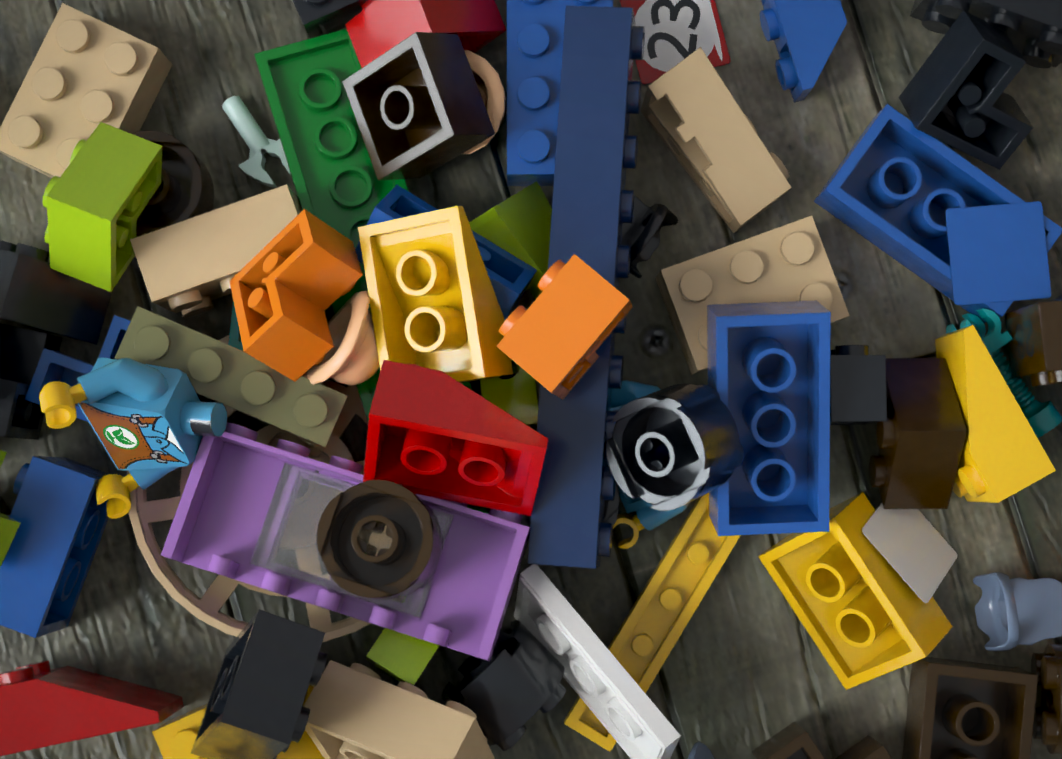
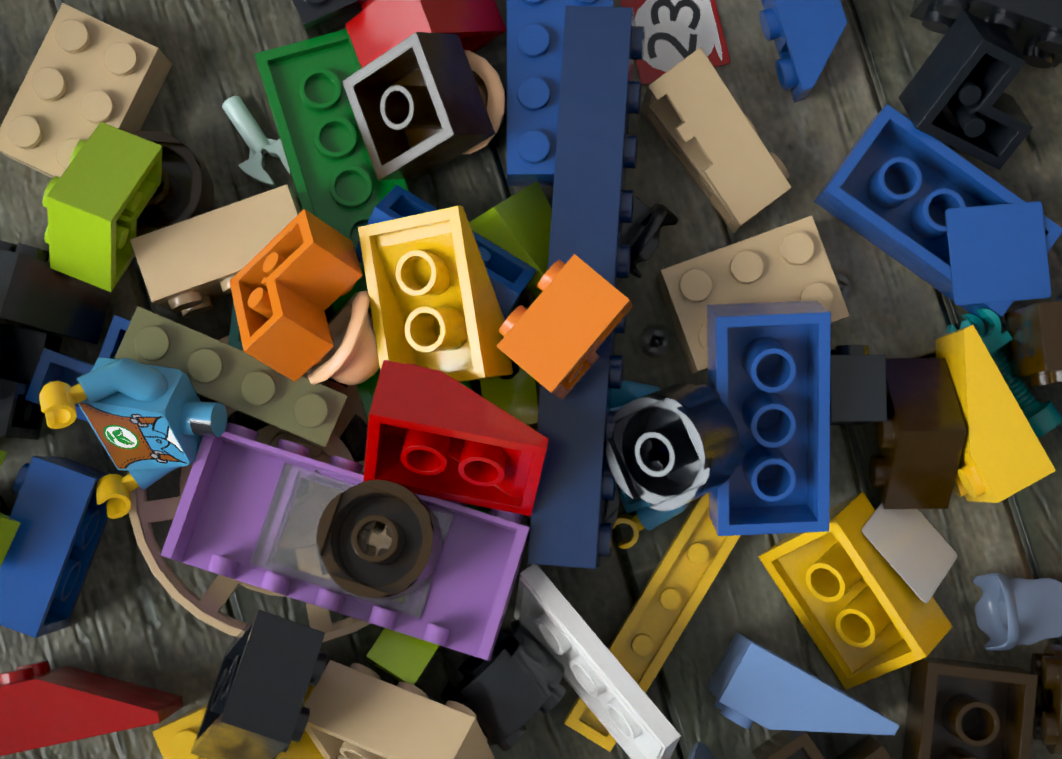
none -> medium blue slope [707,632,900,735]

